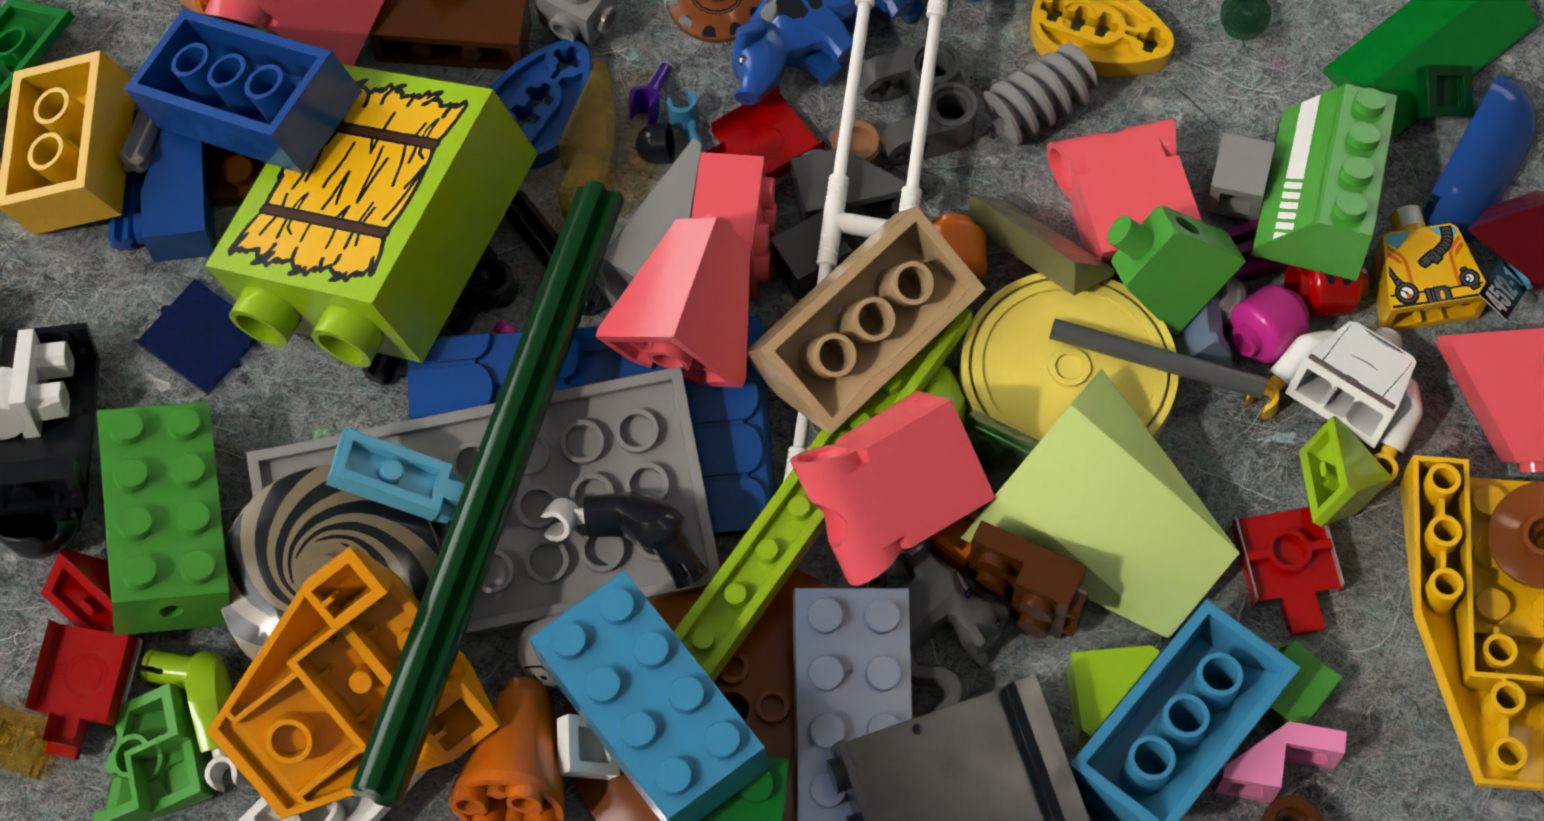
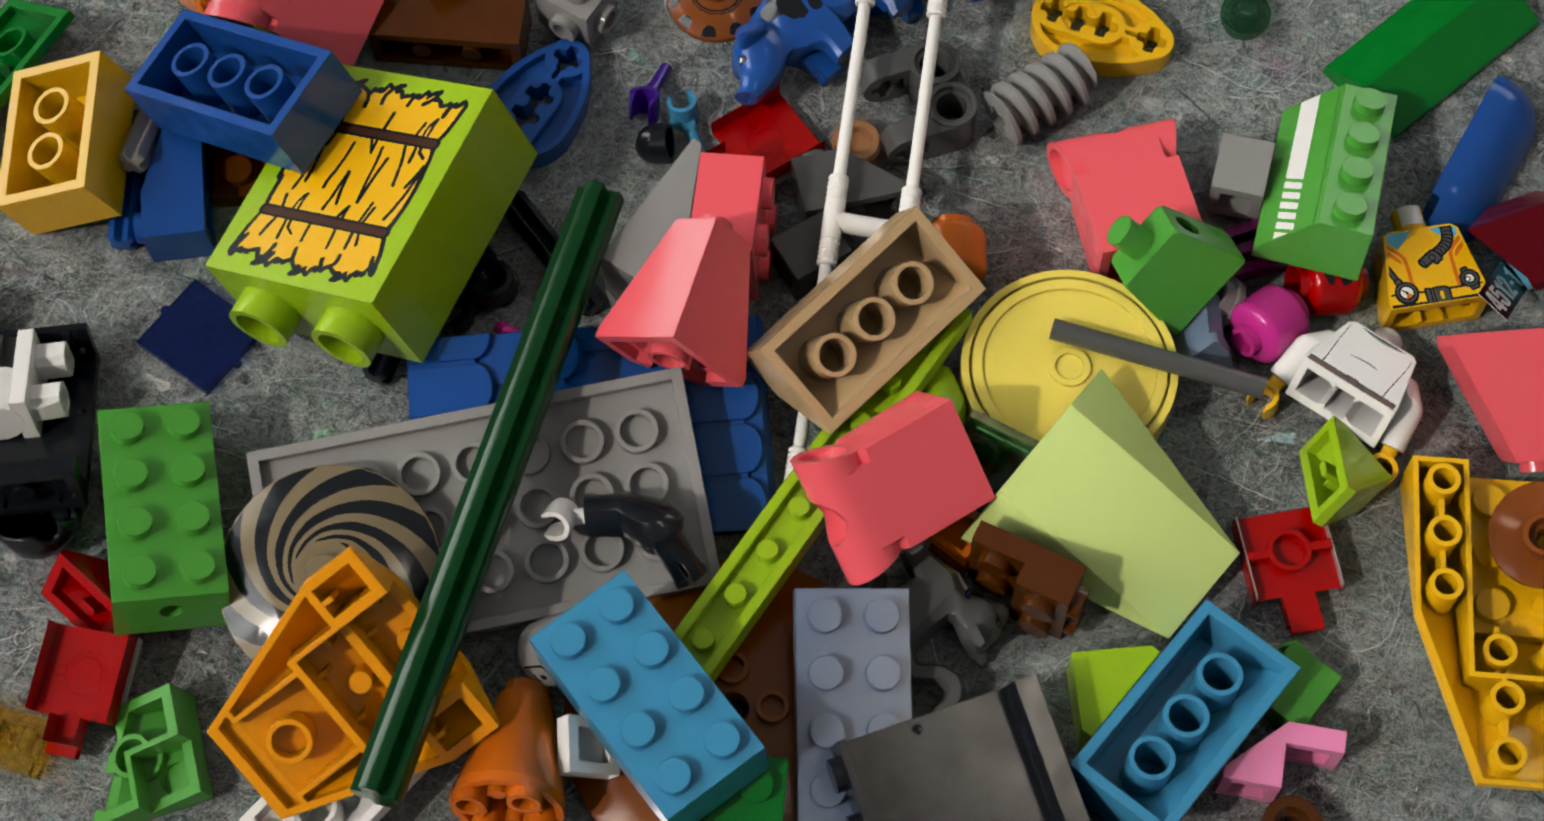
lime arm [140,647,248,793] -> none
medium azure hinge [326,428,465,523] -> none
clear yellow slope [557,59,619,218] -> none
olive slope [969,195,1115,295] -> none
dark green plate [1416,65,1474,120] -> none

